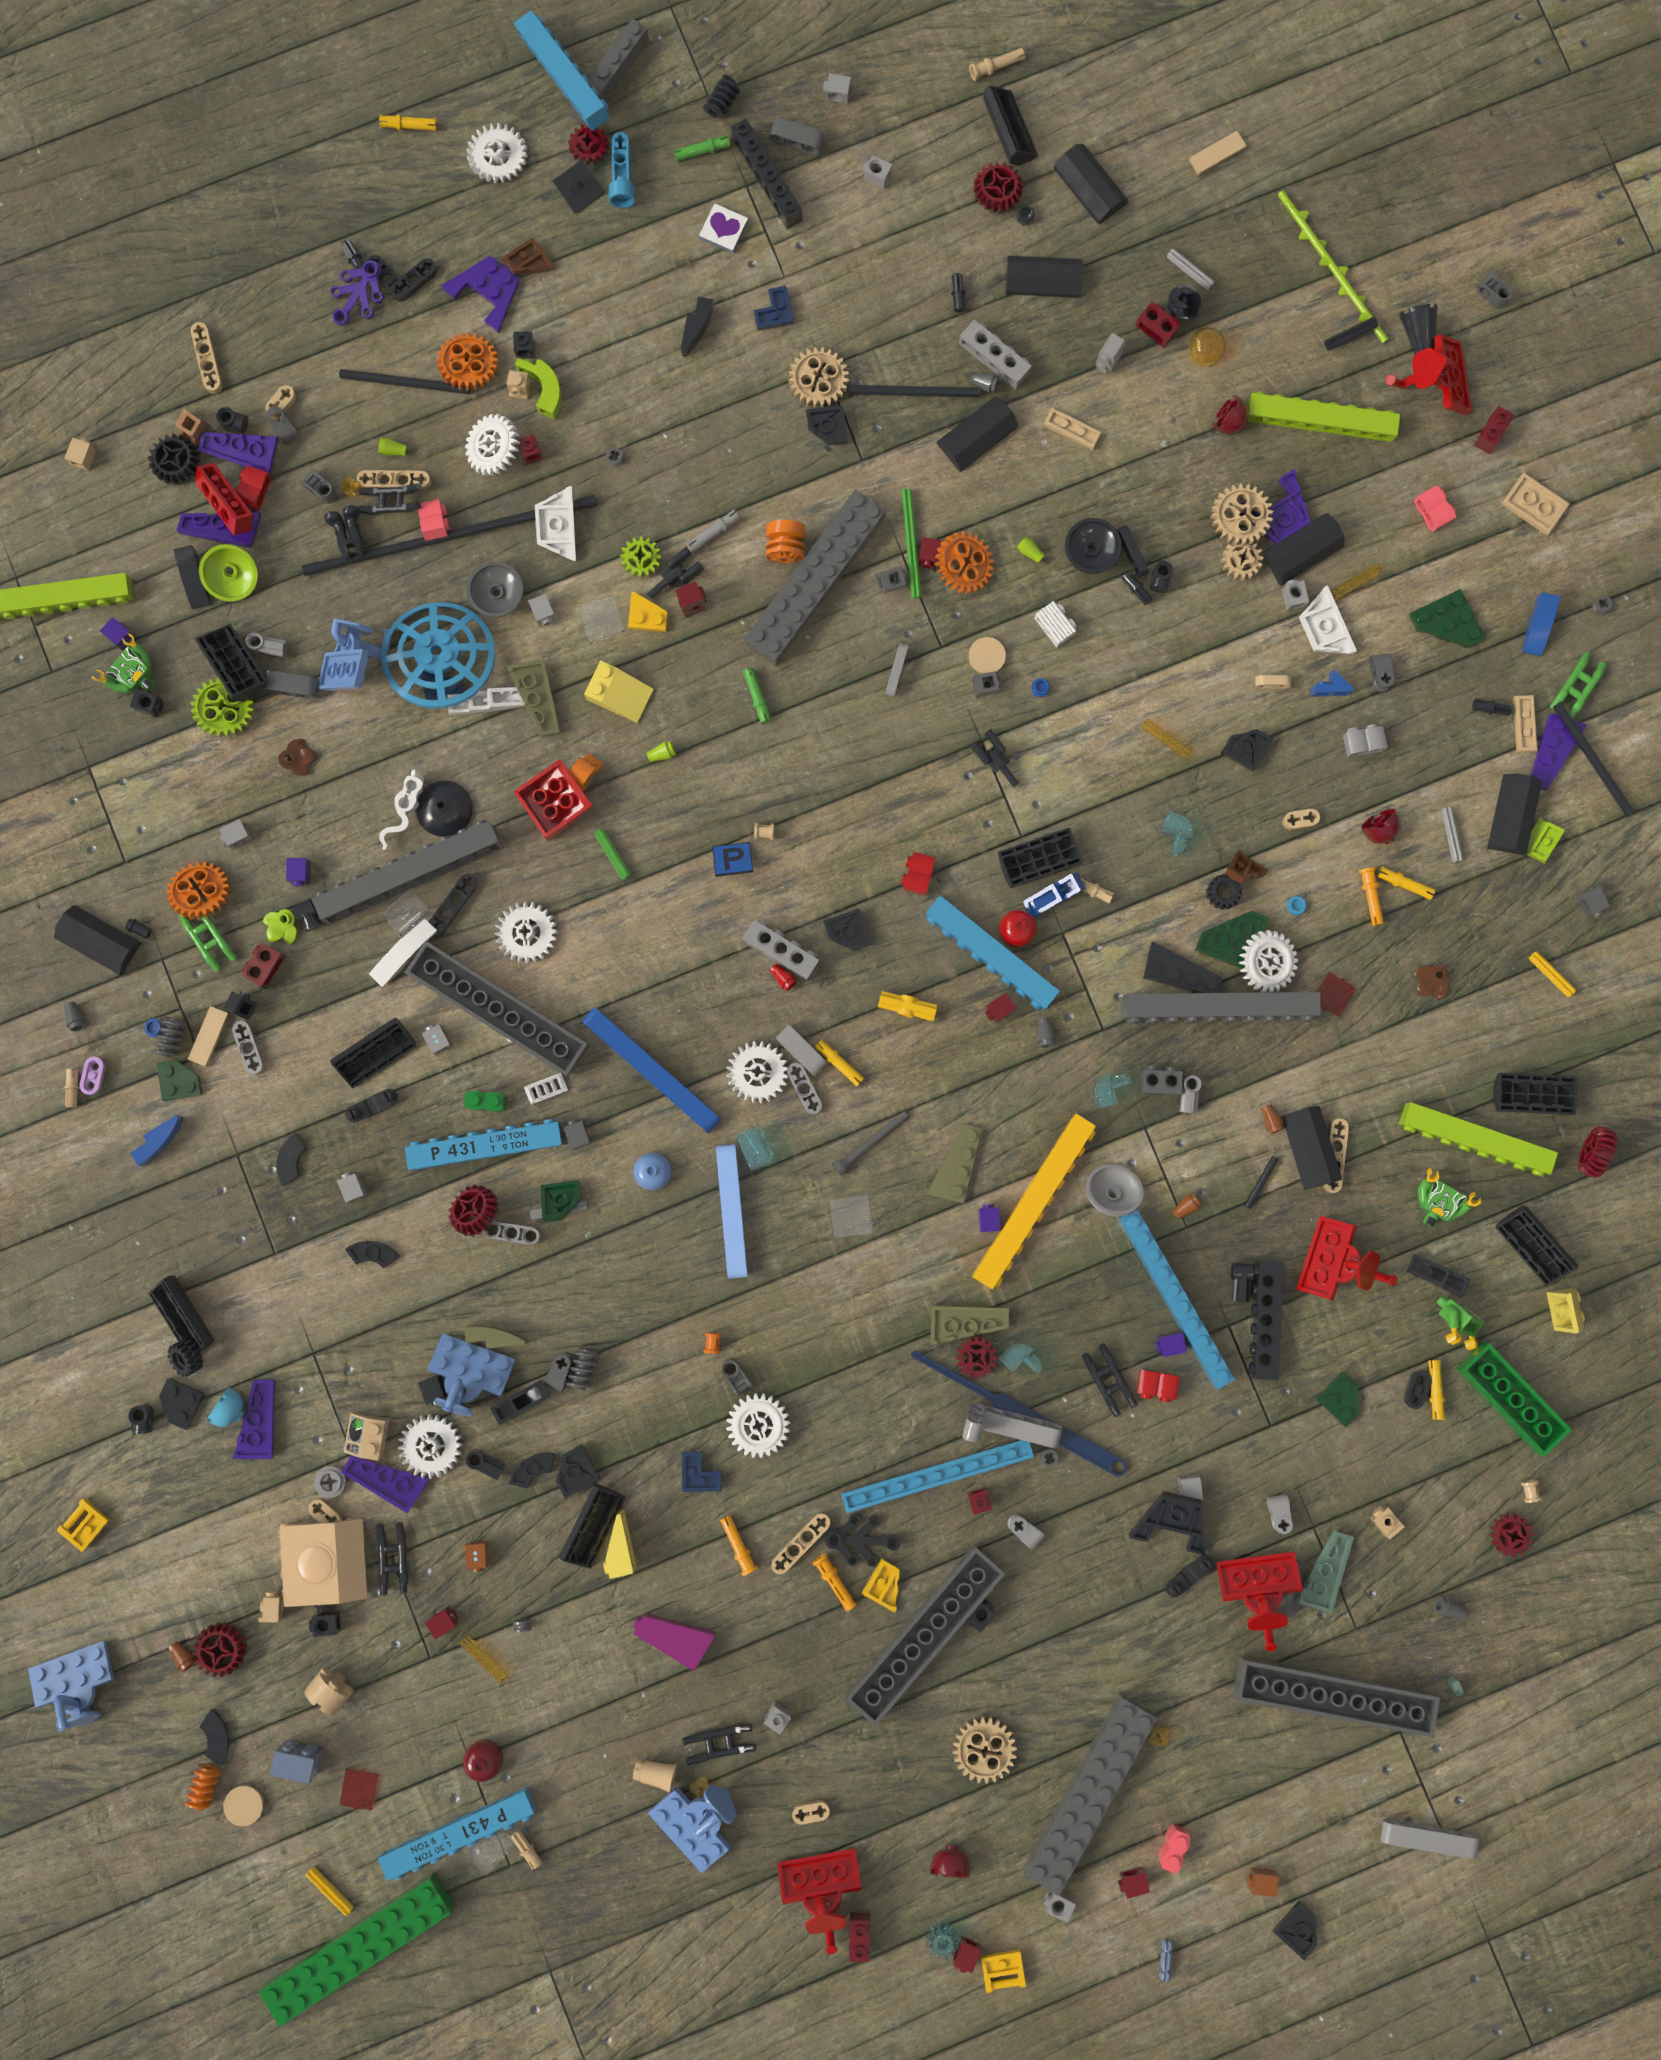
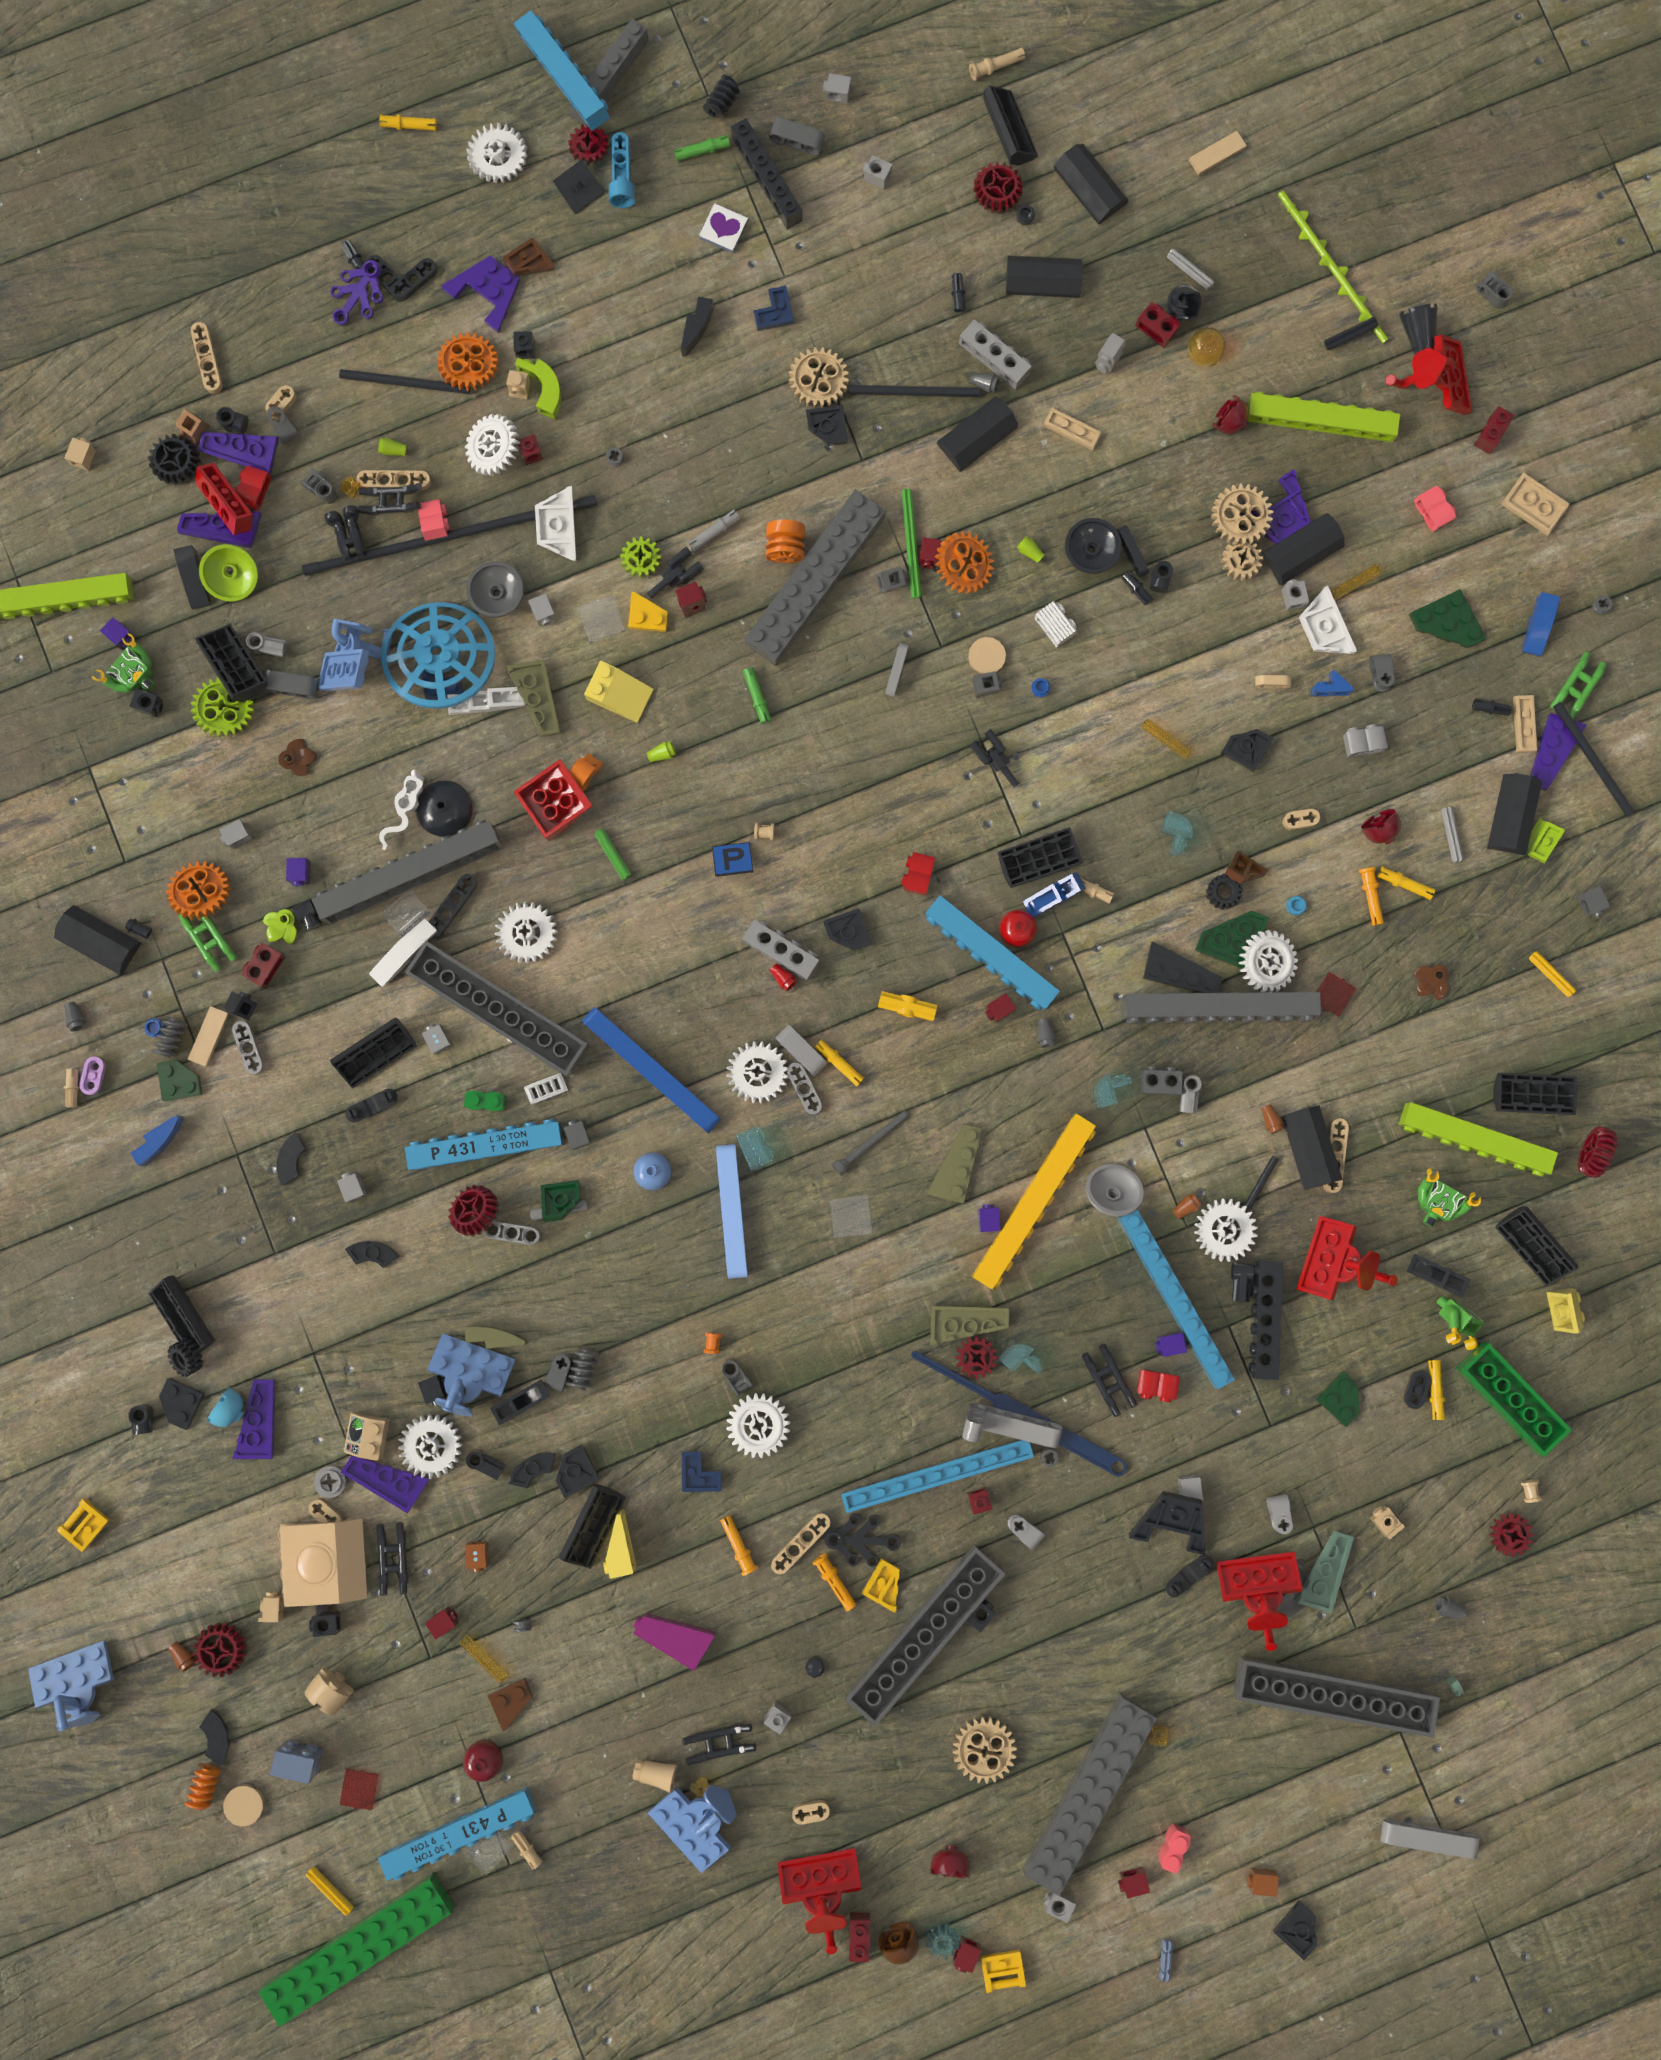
none -> reddish brown wing [488,1678,533,1731]
none -> black tile [805,1656,825,1678]
none -> reddish brown cylinder [878,1922,919,1965]
none -> white gear [1194,1198,1258,1262]

